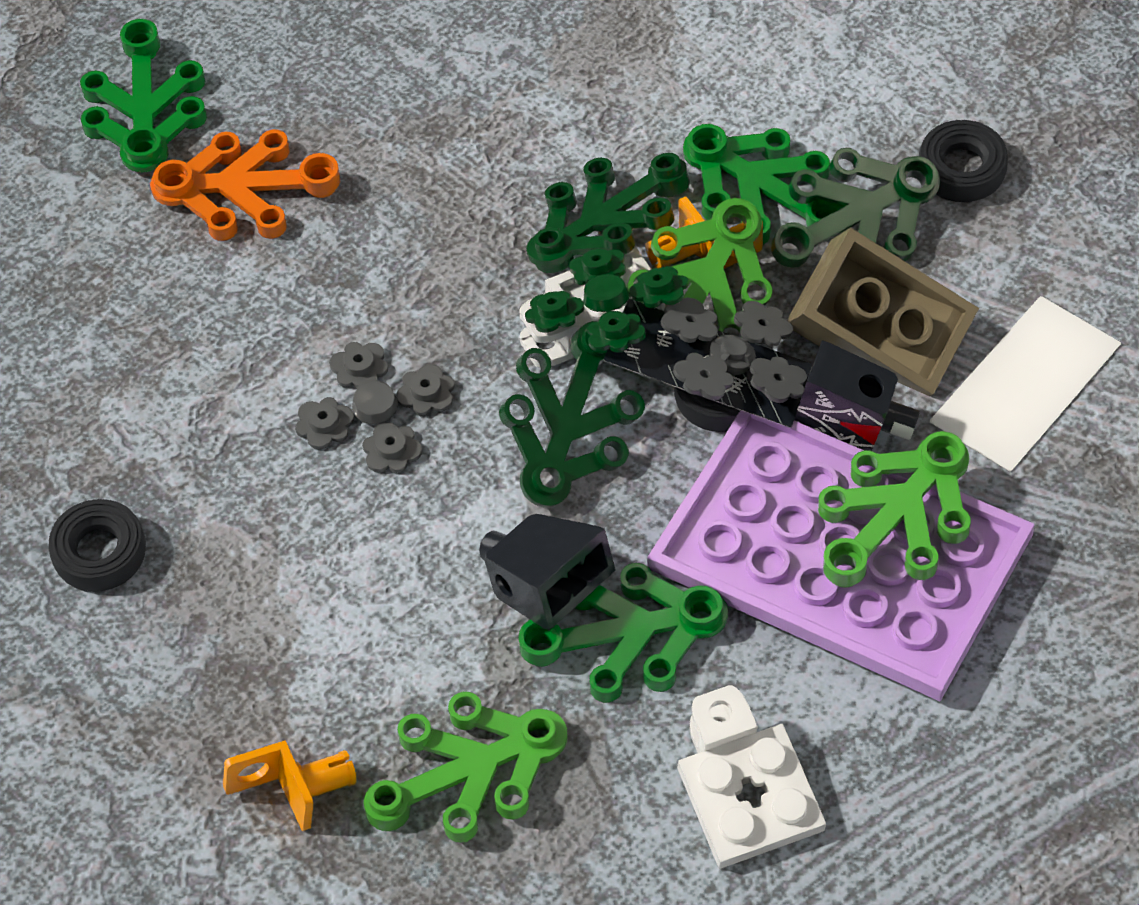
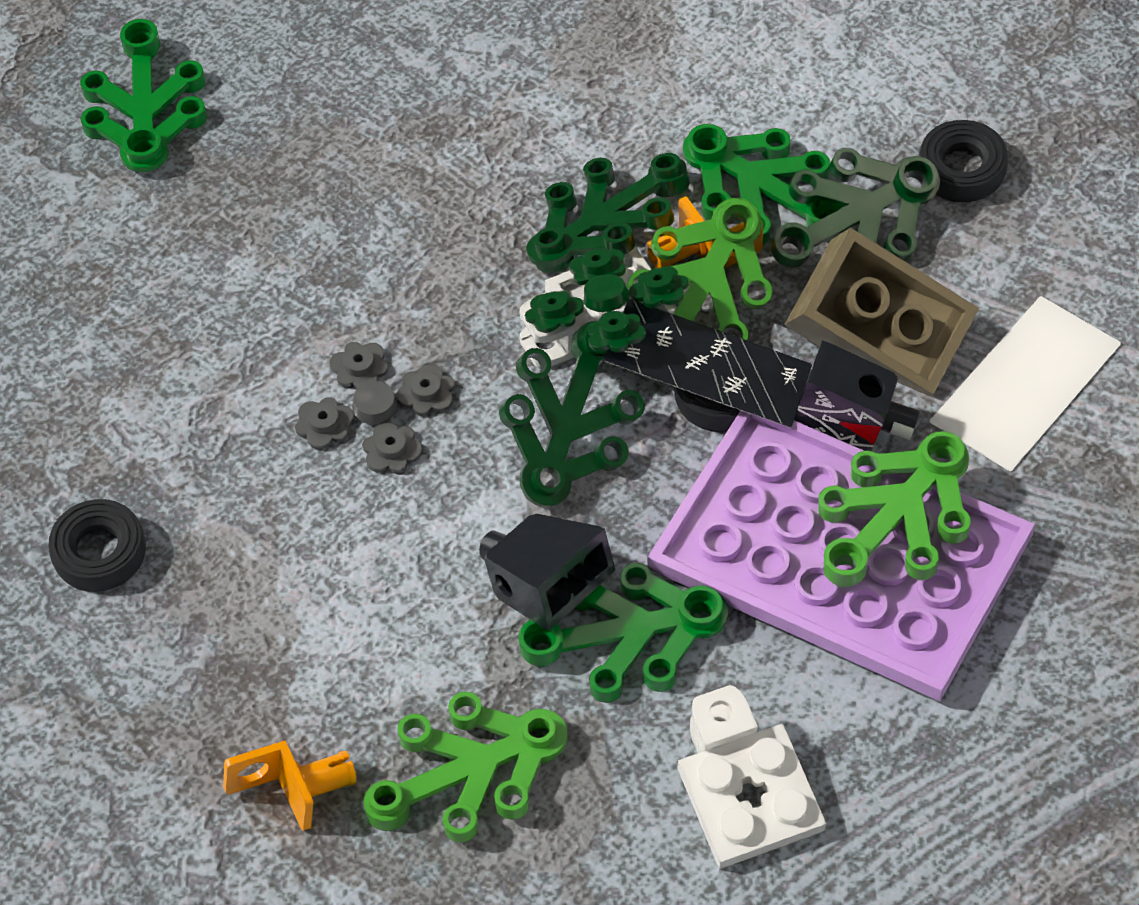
orange plant [150,129,340,241] -> none
dark grey plant [661,298,807,403] -> none

